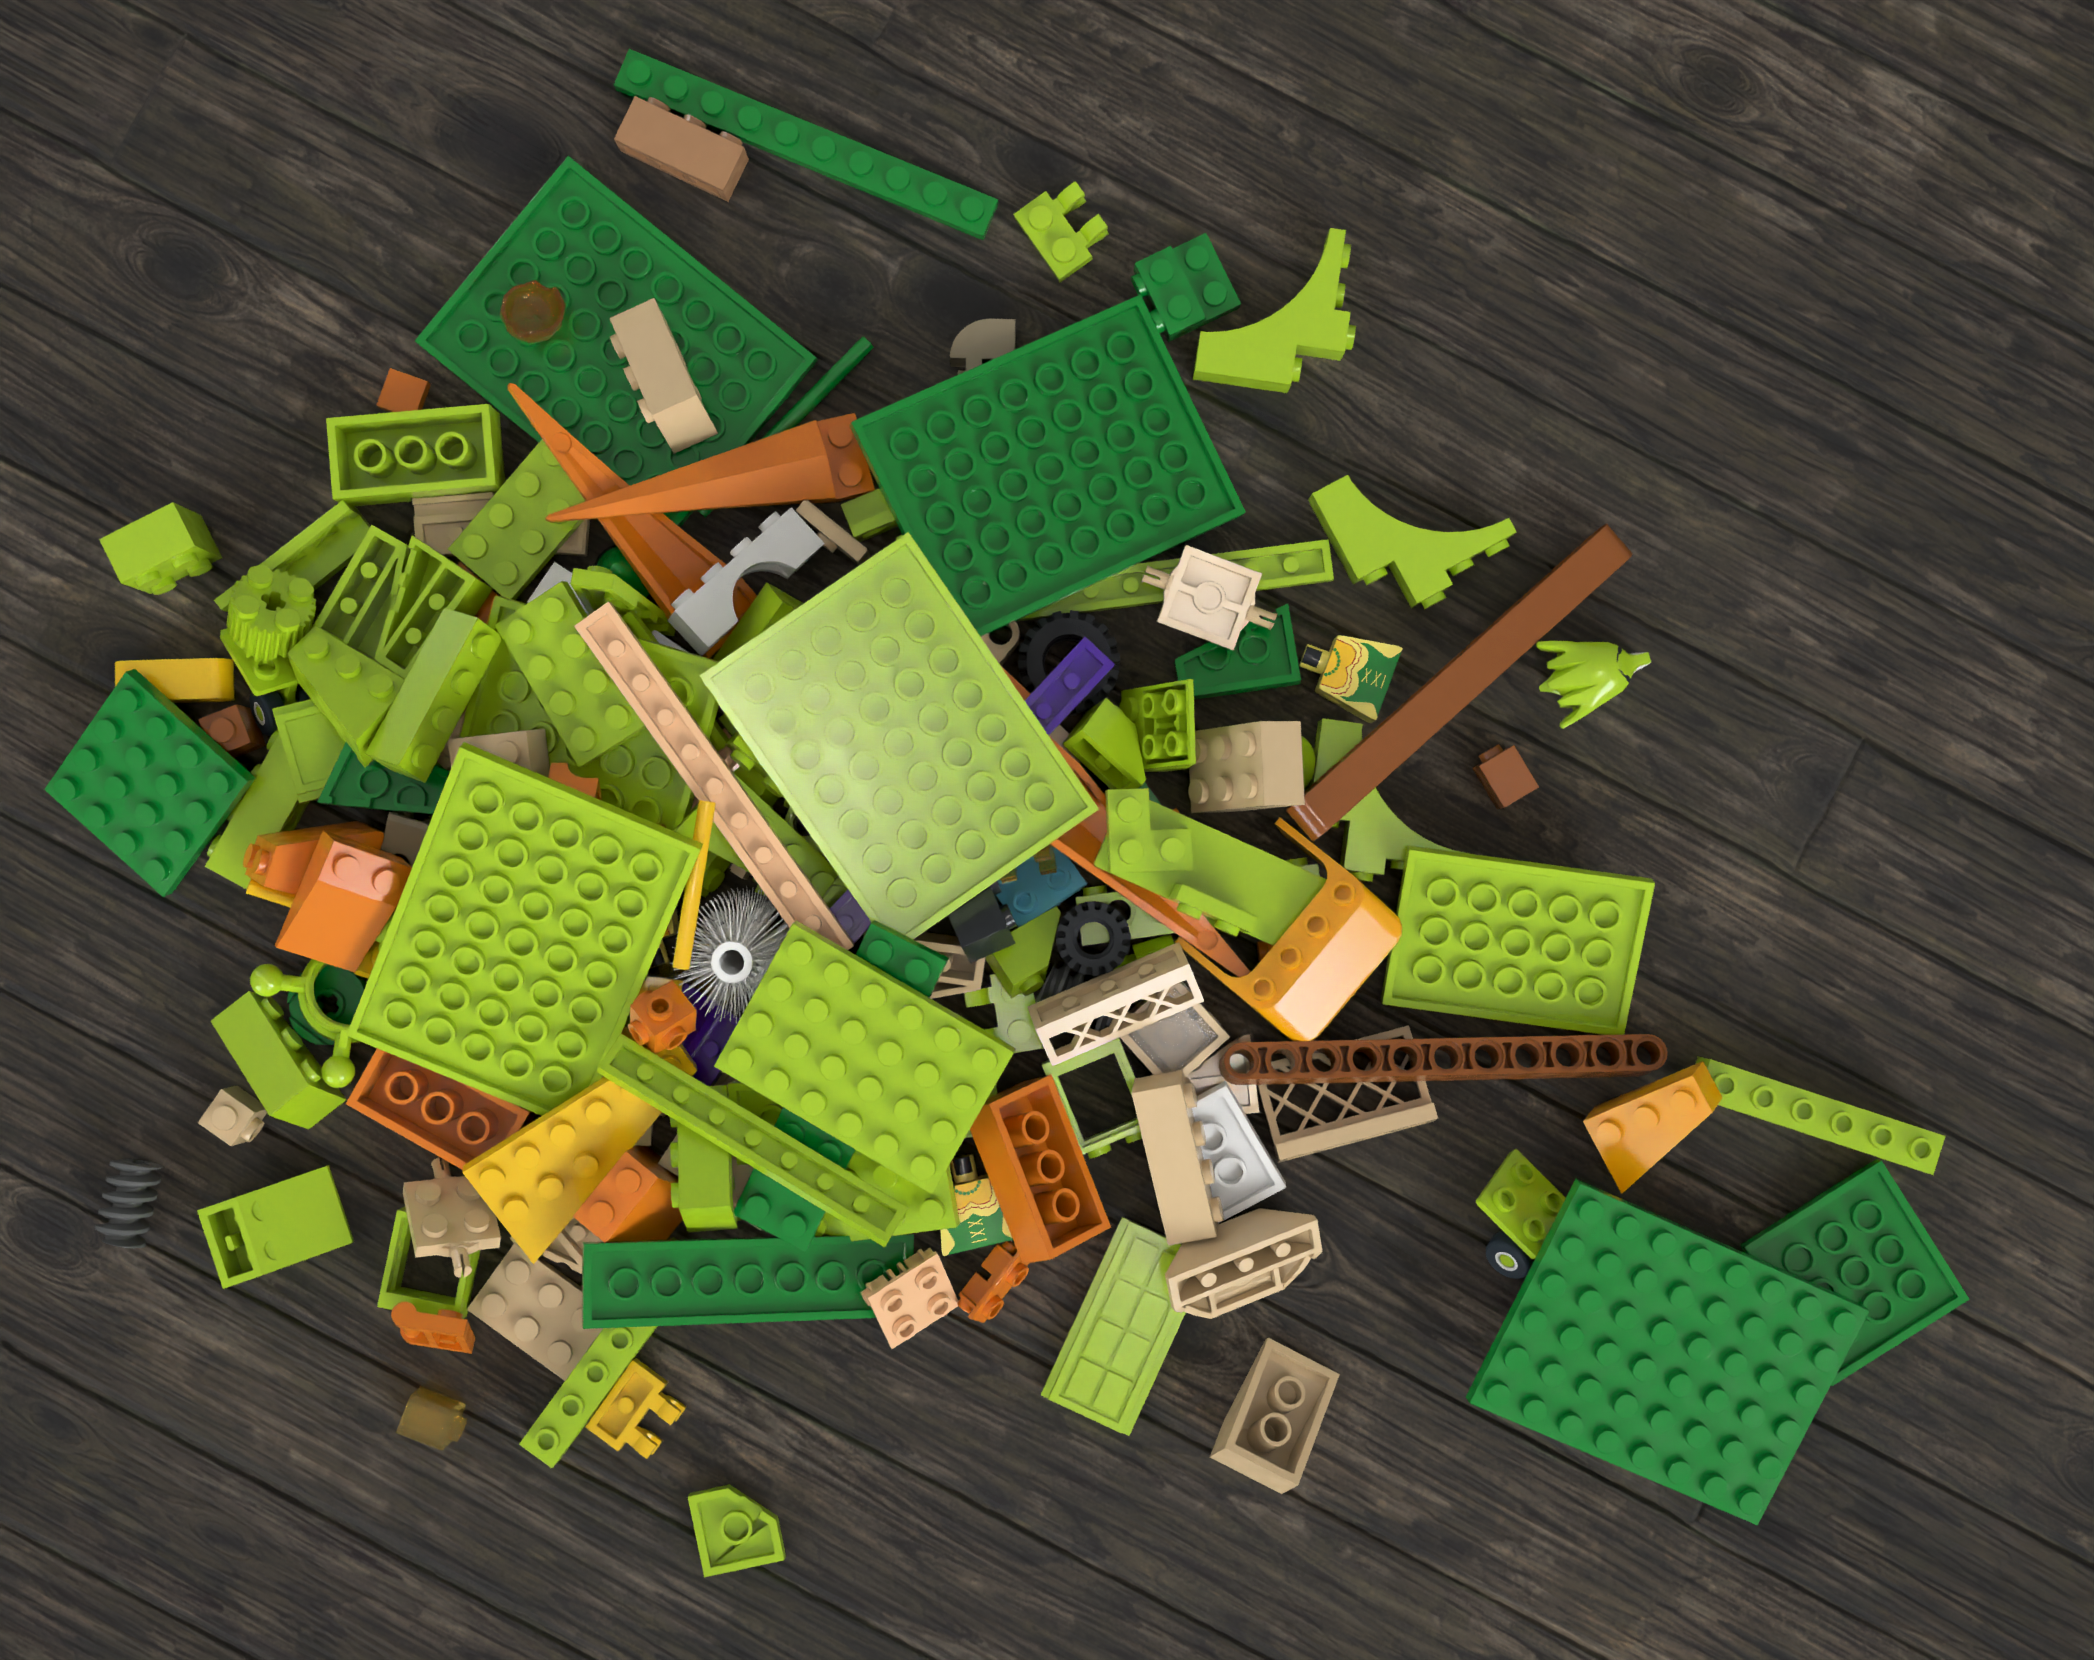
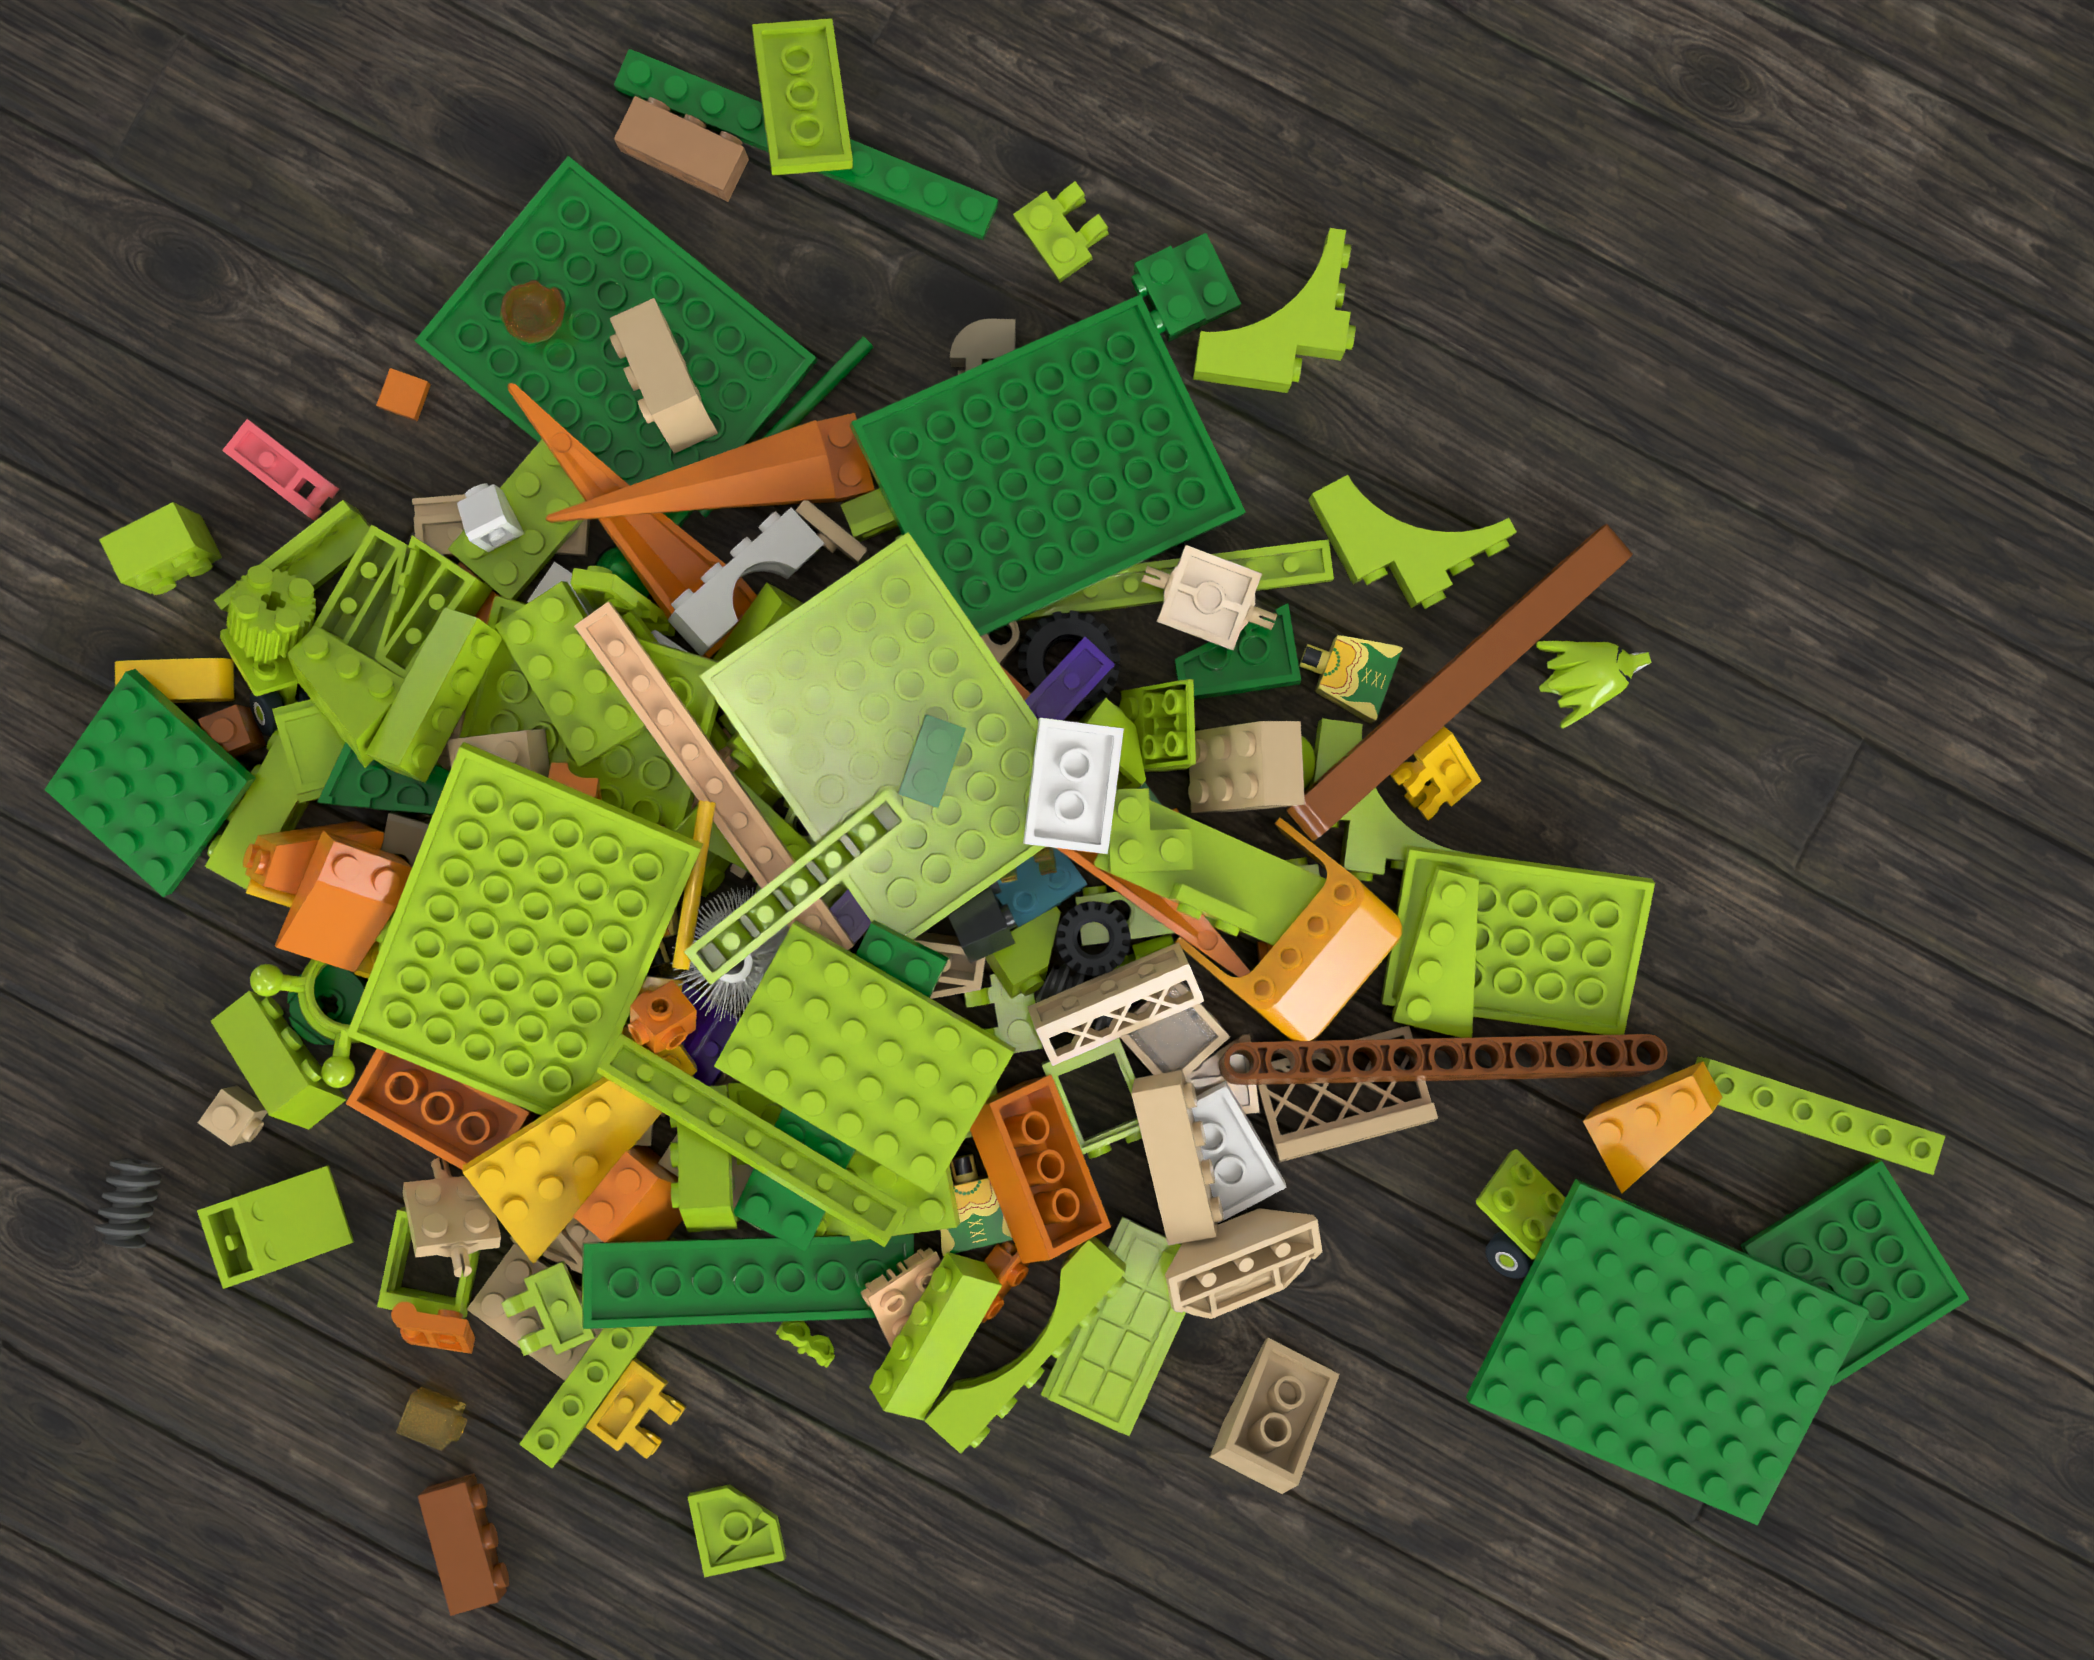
lime brick [326,404,505,506] -> none
dark orange brick [1472,744,1539,809] -> none
none -> coral plate [222,419,340,521]
none -> dark orange brick [418,1473,509,1616]
none -> white slope [457,483,525,552]
none -> lime plate [501,1261,596,1356]
none -> lime brick [684,789,914,985]
none -> lime plate [752,18,853,175]
none -> lime piece [776,1321,835,1368]
none -> lime brick [869,1252,1002,1421]
none -> plate [898,714,966,808]
none -> lime arch [924,1236,1126,1454]
none -> white plate [1023,718,1124,854]
none -> yellow plate [1390,726,1481,821]
none -> lime wing [1392,865,1479,1038]

